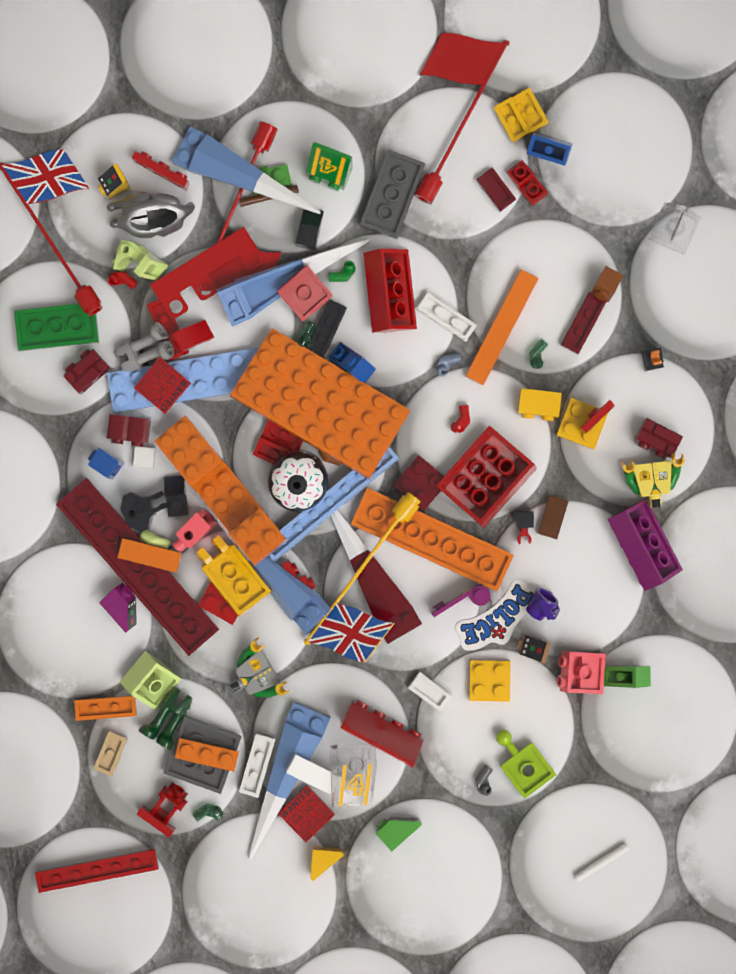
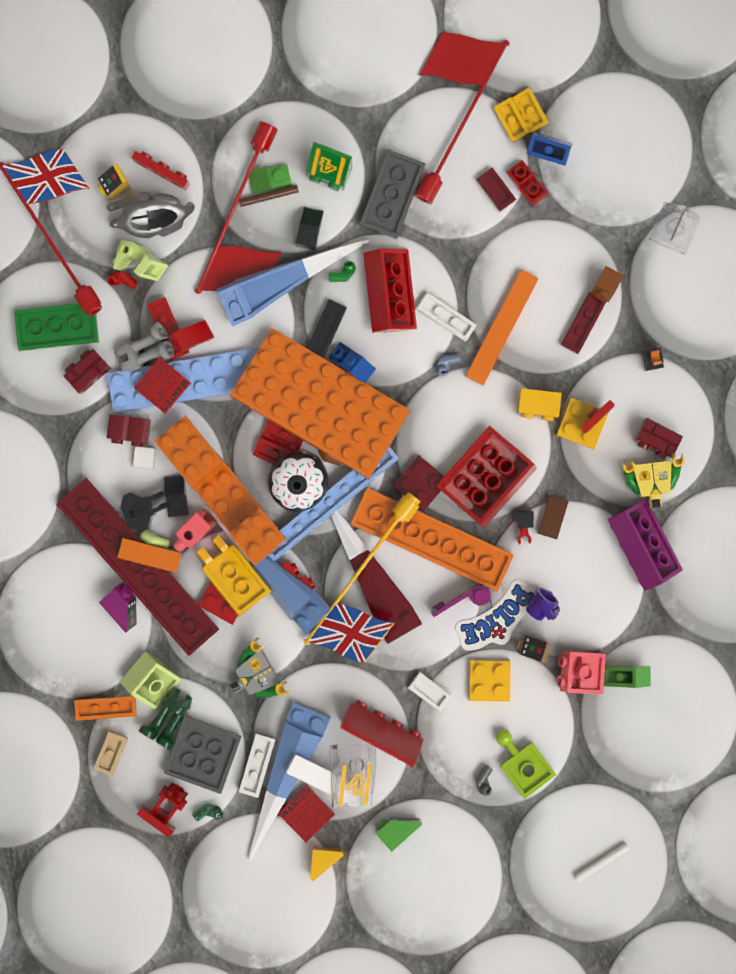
red plate [35,849,159,893] -> none
blue brick [88,448,124,480] -> none
red piece [150,227,264,319] -> none
medium blue plate [171,126,321,214] -> none
orange plate [175,737,239,772] -> none
plate [276,264,333,322] -> none
clear green arm [297,320,317,348] -> none
red arm [451,405,470,433] -> none
clear green arm [529,339,548,369] -> none

